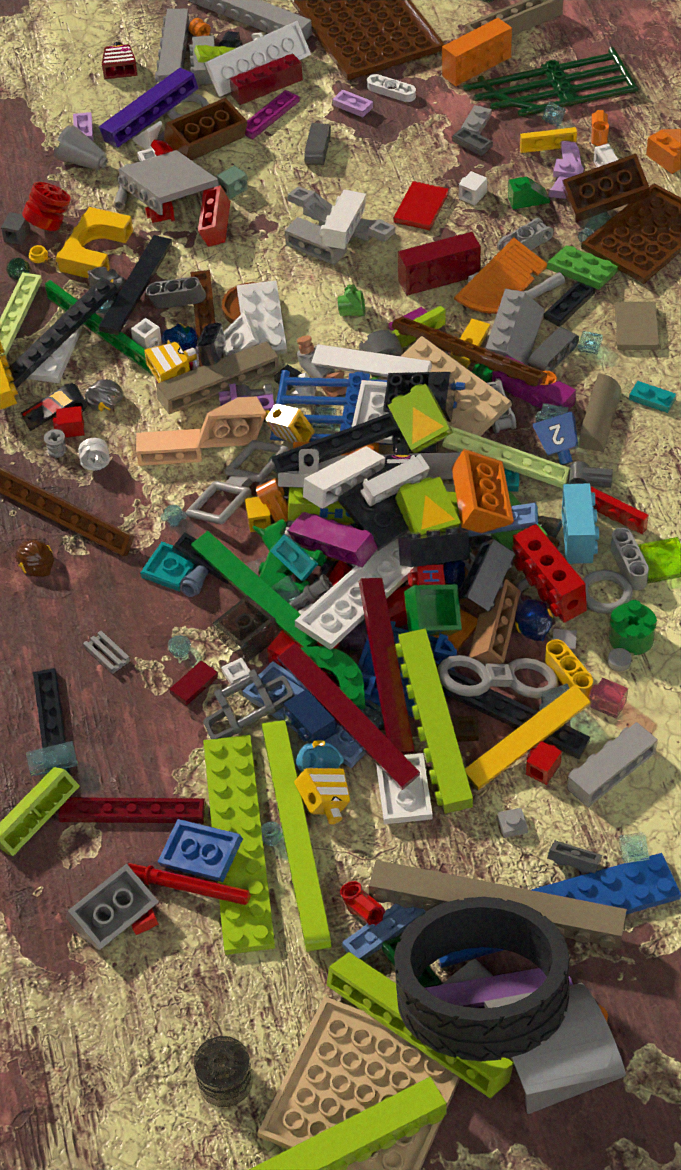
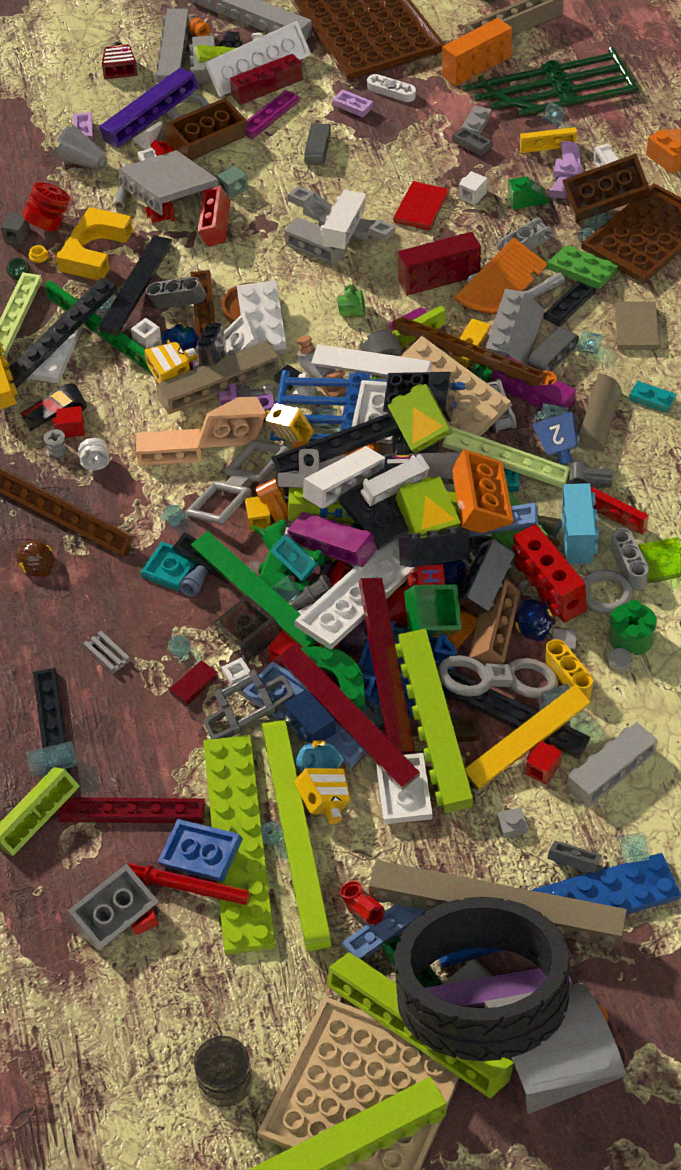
flat silver hair [85,379,123,412] -> none
flat silver hair [87,267,125,295] -> none
clear pink brick [589,677,628,719] -> none
orange piece [591,110,609,146] -> none

